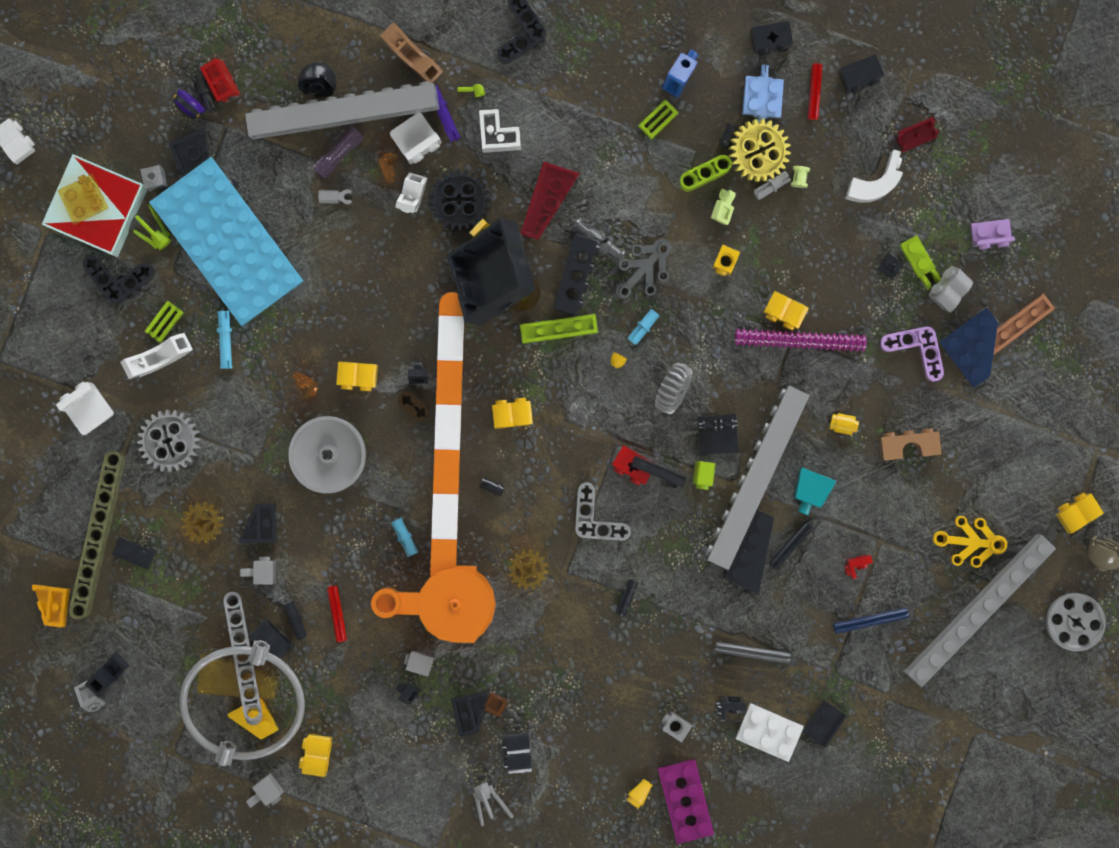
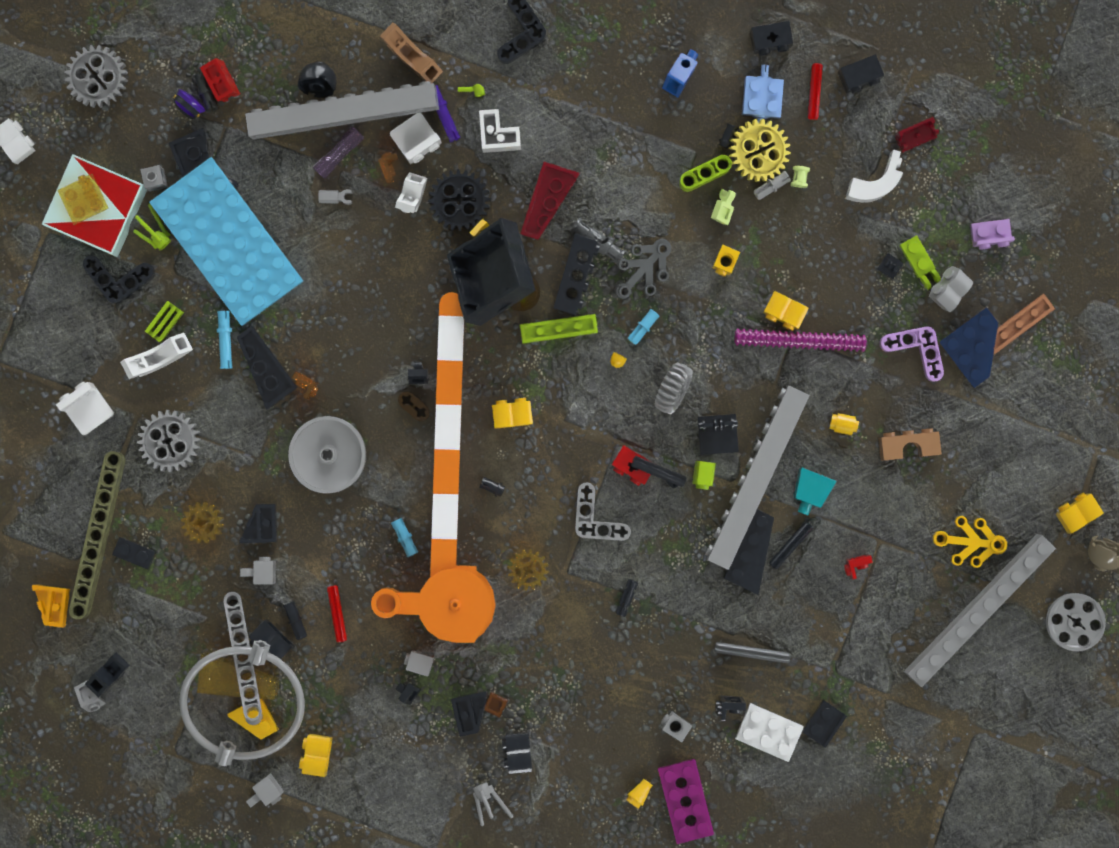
yellow brick [336,362,378,391] -> none
lime tile [638,99,679,140] -> none
dark blue axle [833,608,909,634] -> none
none -> light grey gear [64,45,128,108]
none -> black wing [237,326,298,410]

